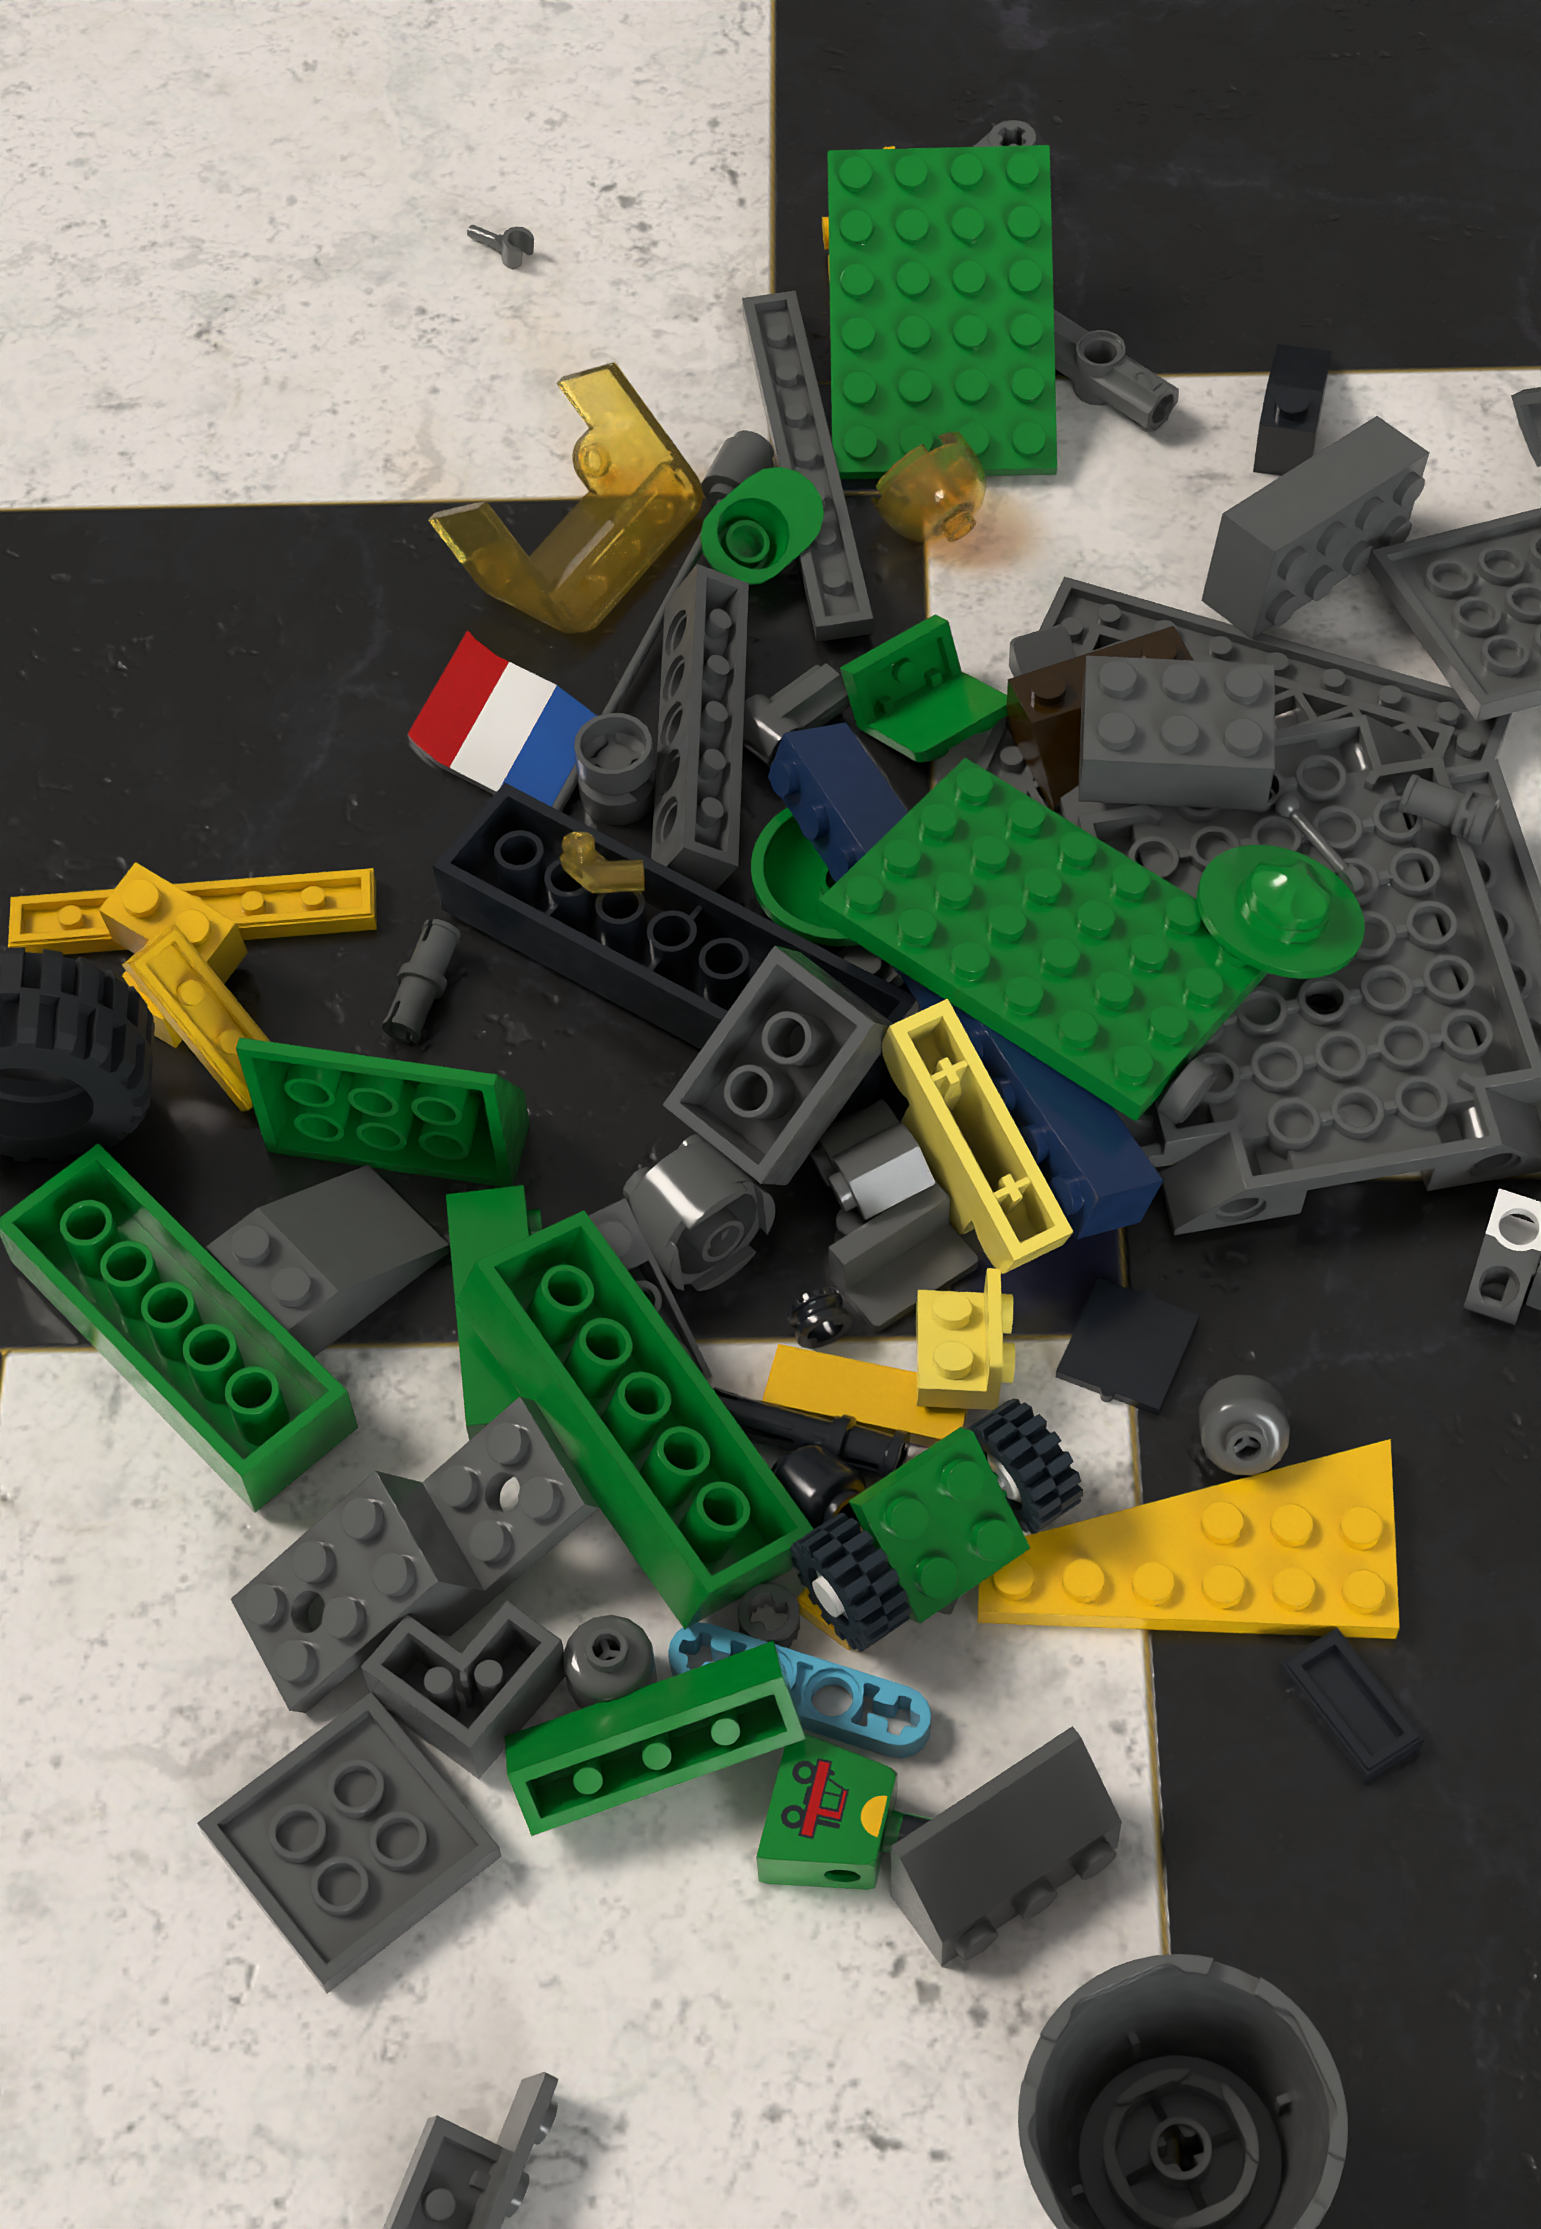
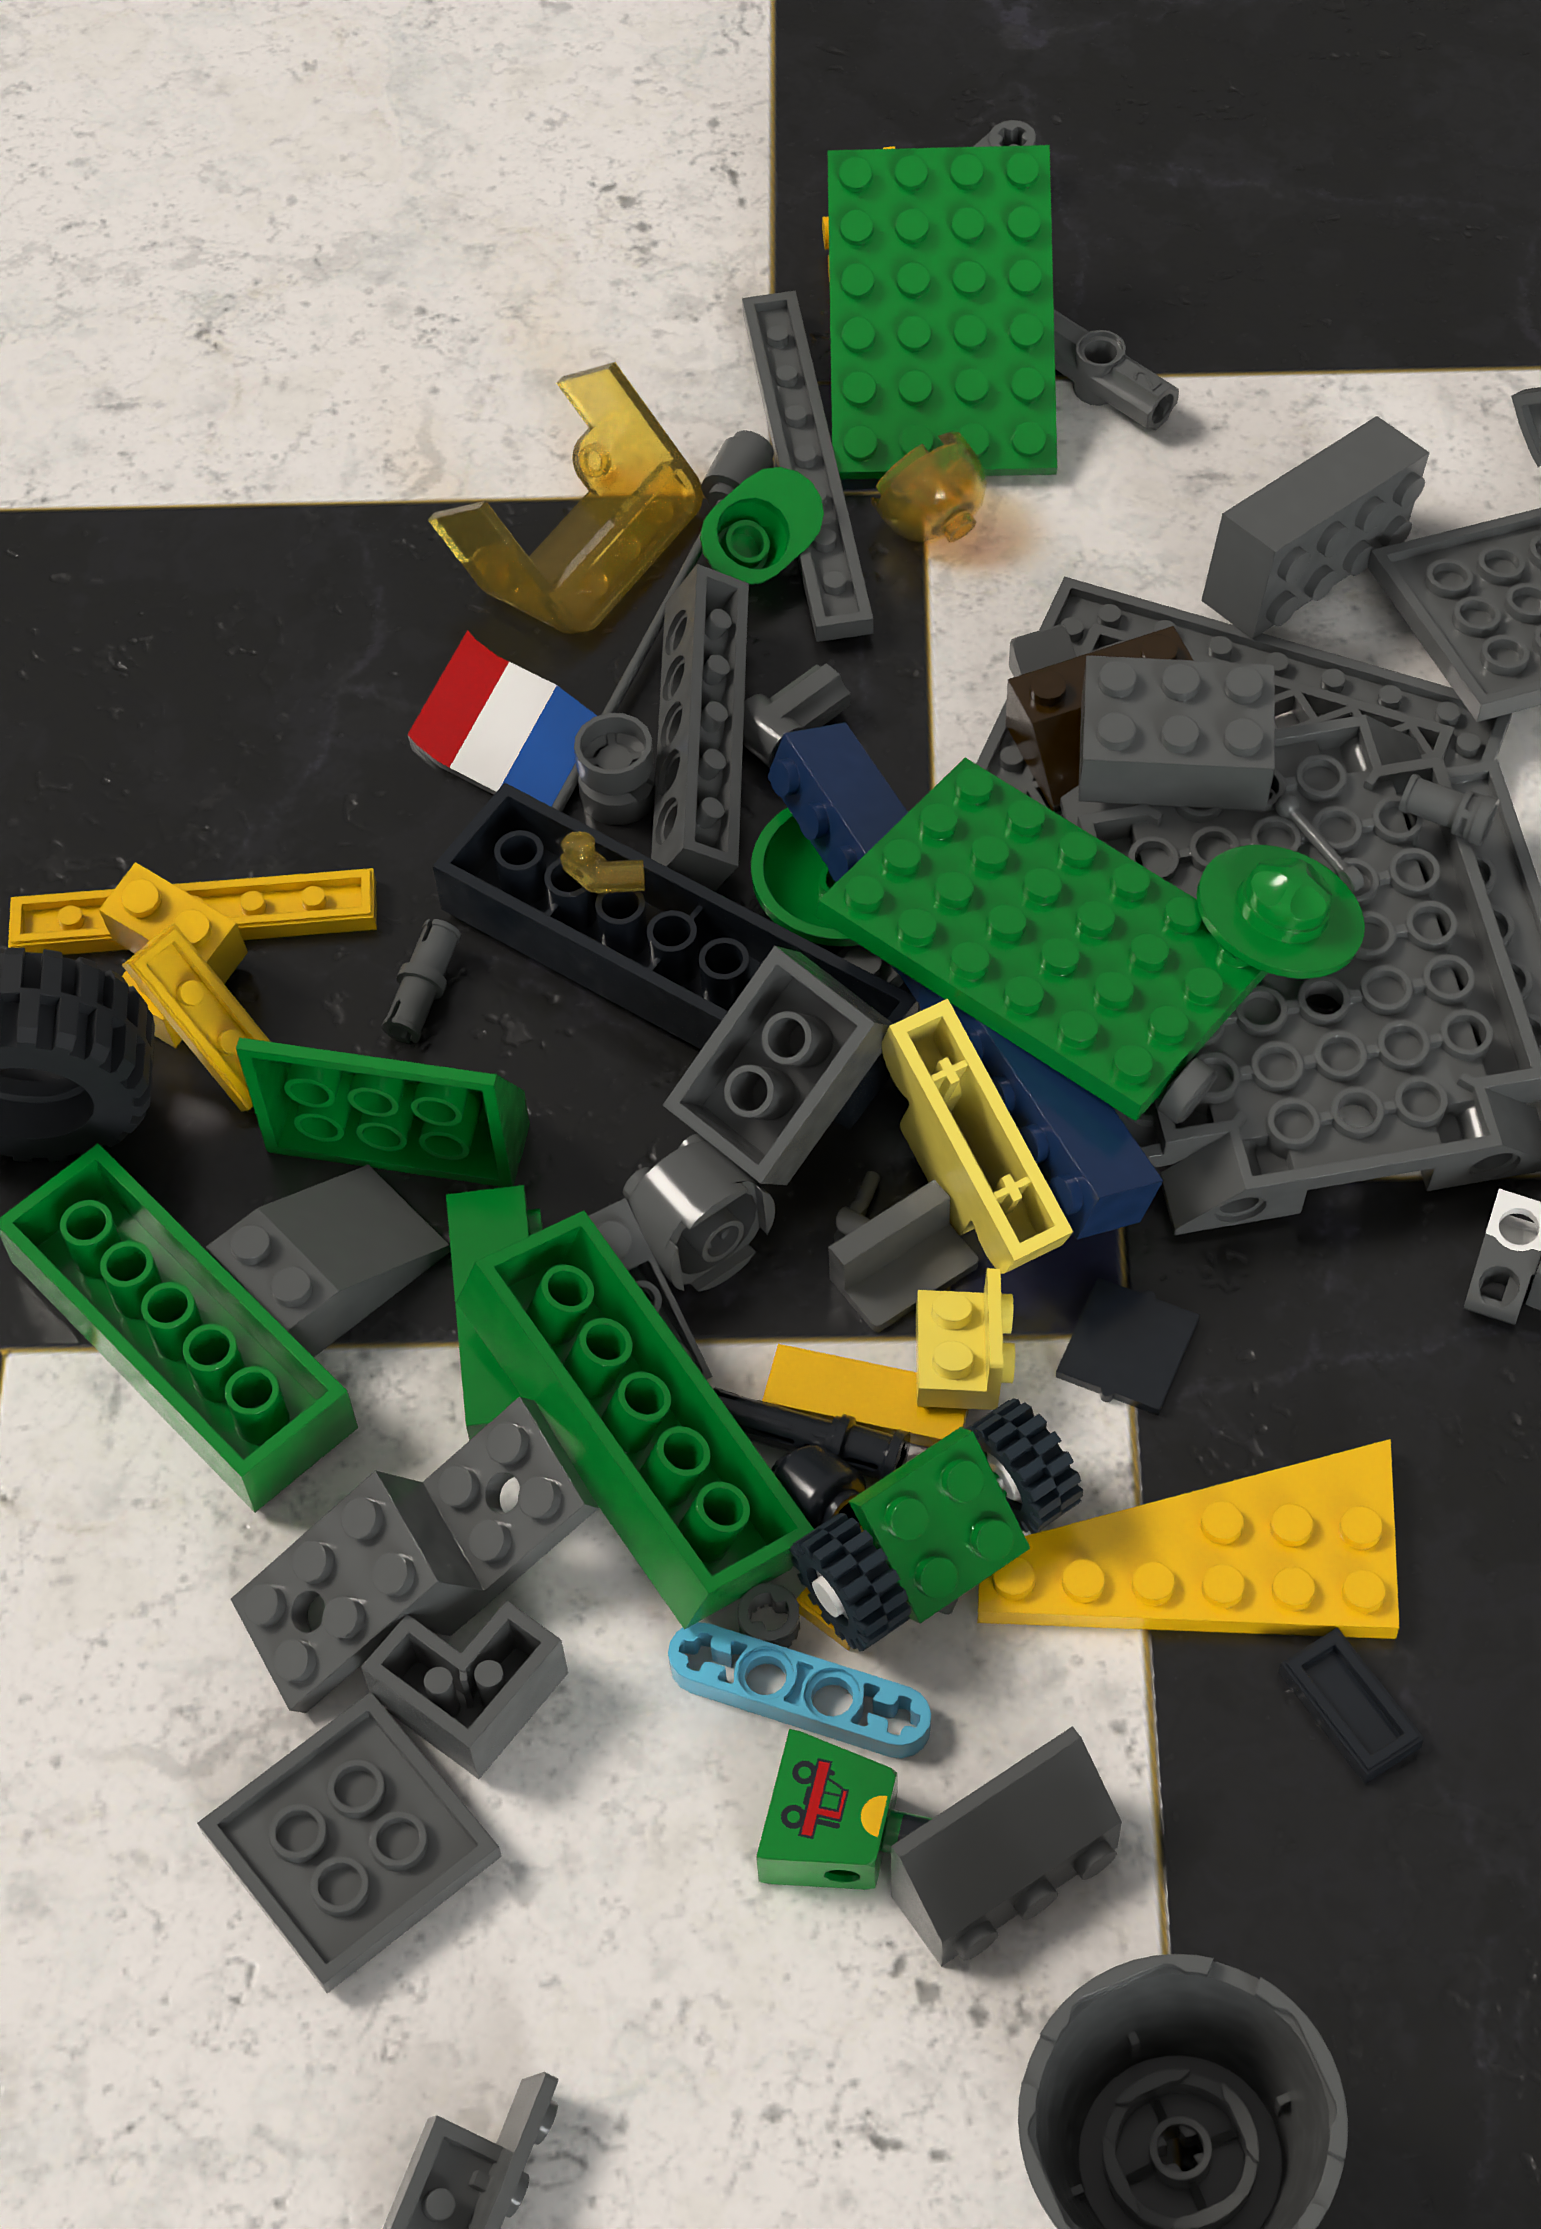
dark grey hand [467,225,534,269] -> none
green brick [504,1641,806,1836] -> none
dark grey head [563,1615,657,1709] -> none
black bush [786,1287,852,1349] -> none
dark grey brick [809,1098,936,1220] -> none
green bracket [840,614,1008,762] -> none
dark grey head [1199,1375,1290,1476] -> none
black slope [1253,344,1332,476] -> none

